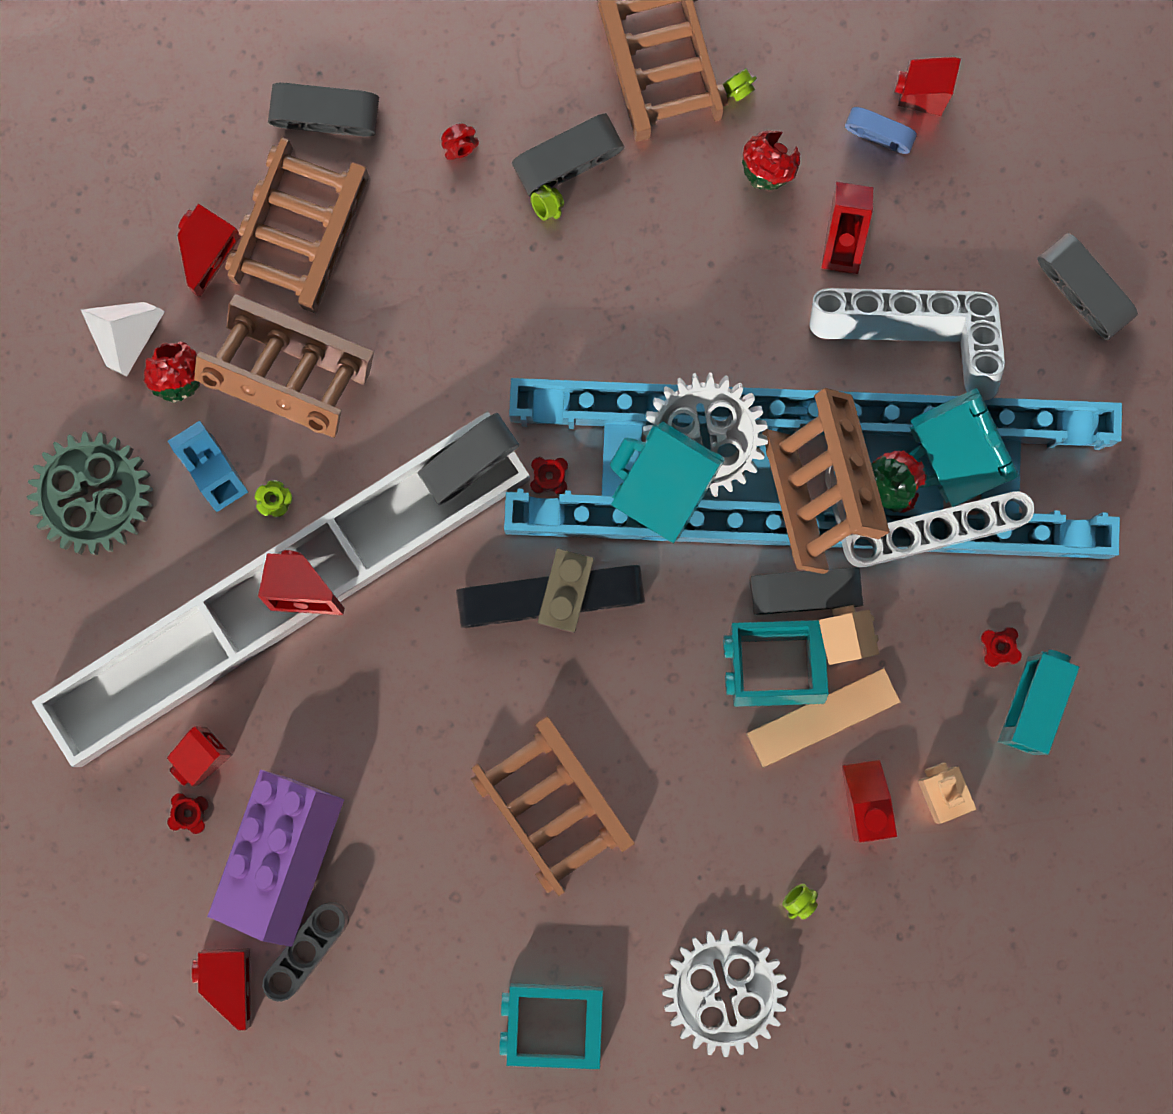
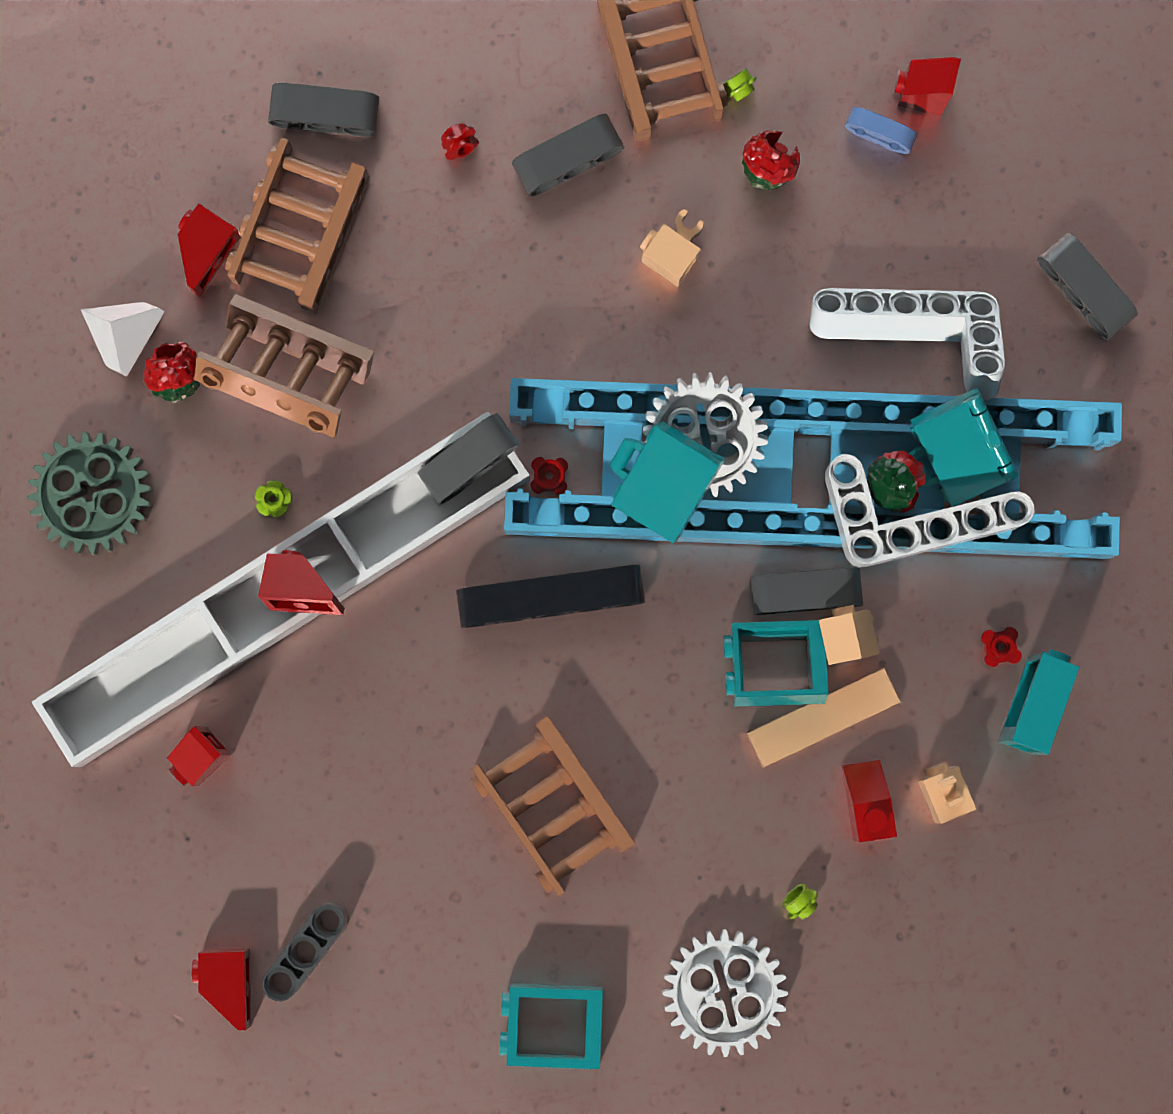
red plate [167,793,209,834] -> none
dark azure brick [168,421,248,512] -> none
medium lavender brick [207,770,344,947] -> none
lime plate [531,184,564,221] -> none
dark tan plate [538,548,594,633] -> none
nougat fence [762,388,890,574] -> none
red slope [821,181,874,274] -> none
none -> light nougat brick [640,209,704,287]

